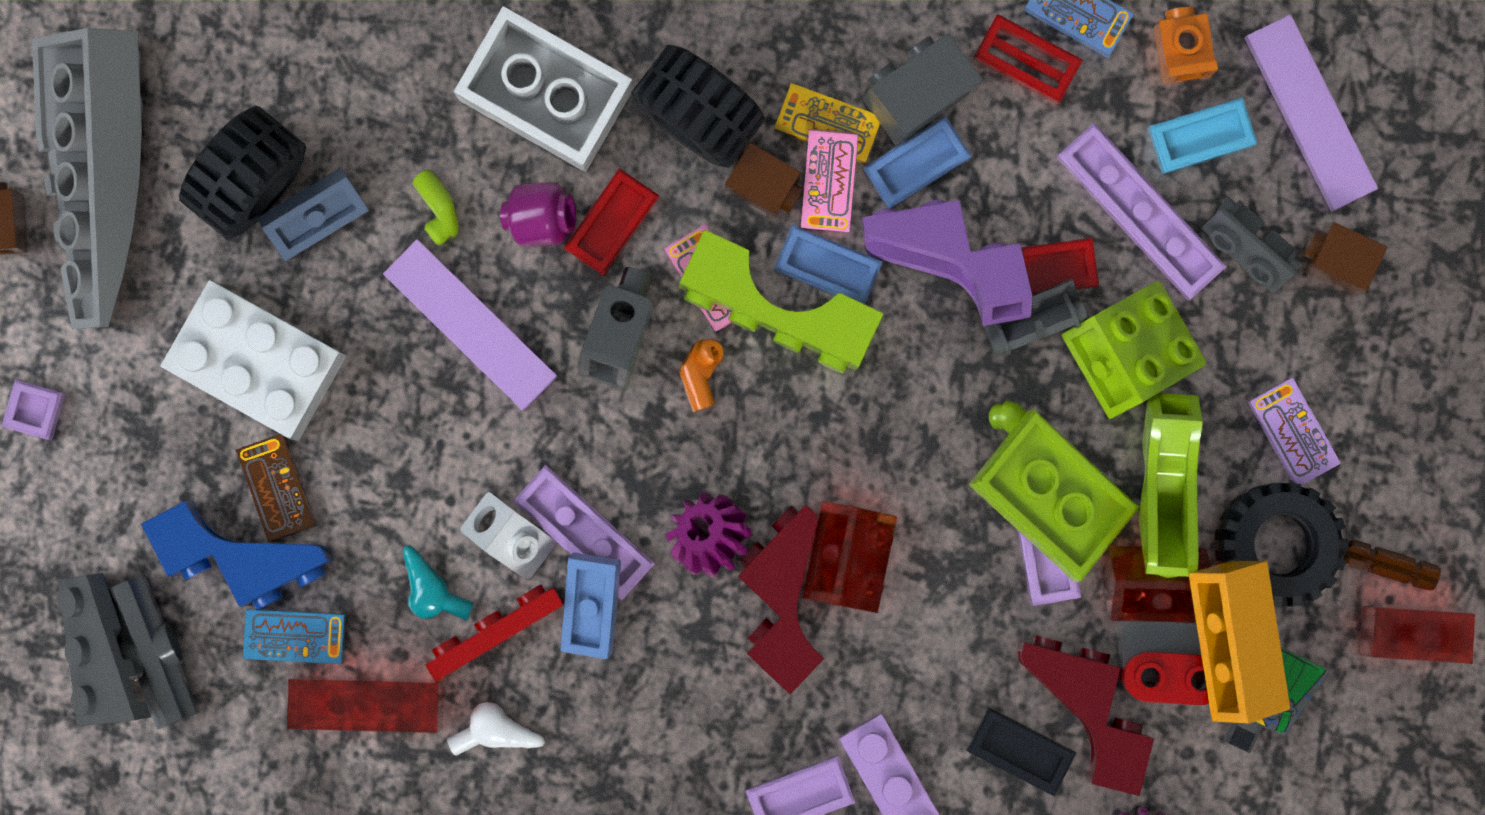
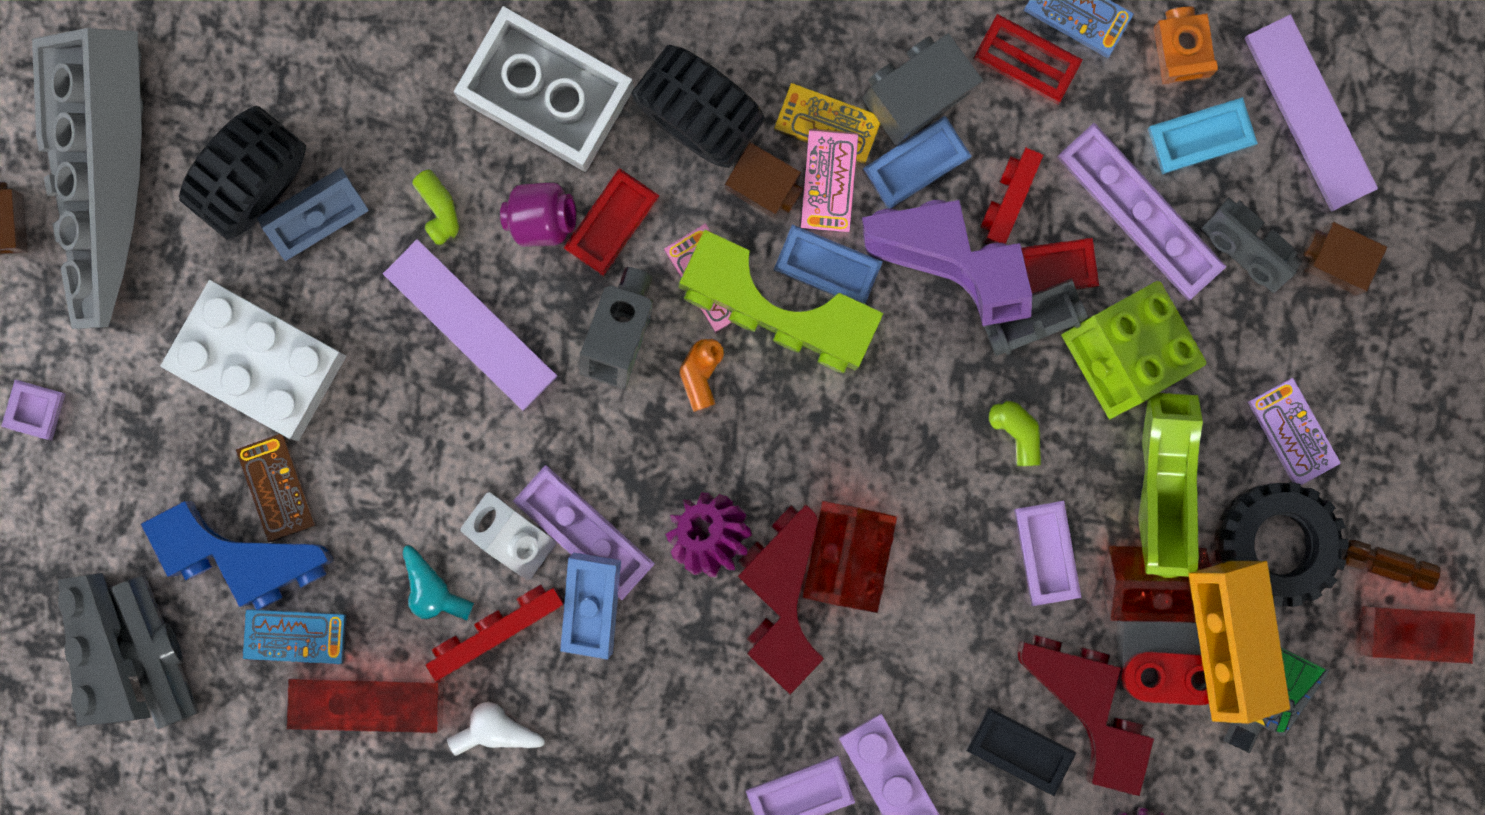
lime tile [968,409,1140,582] -> none
none -> red plate [980,147,1044,245]

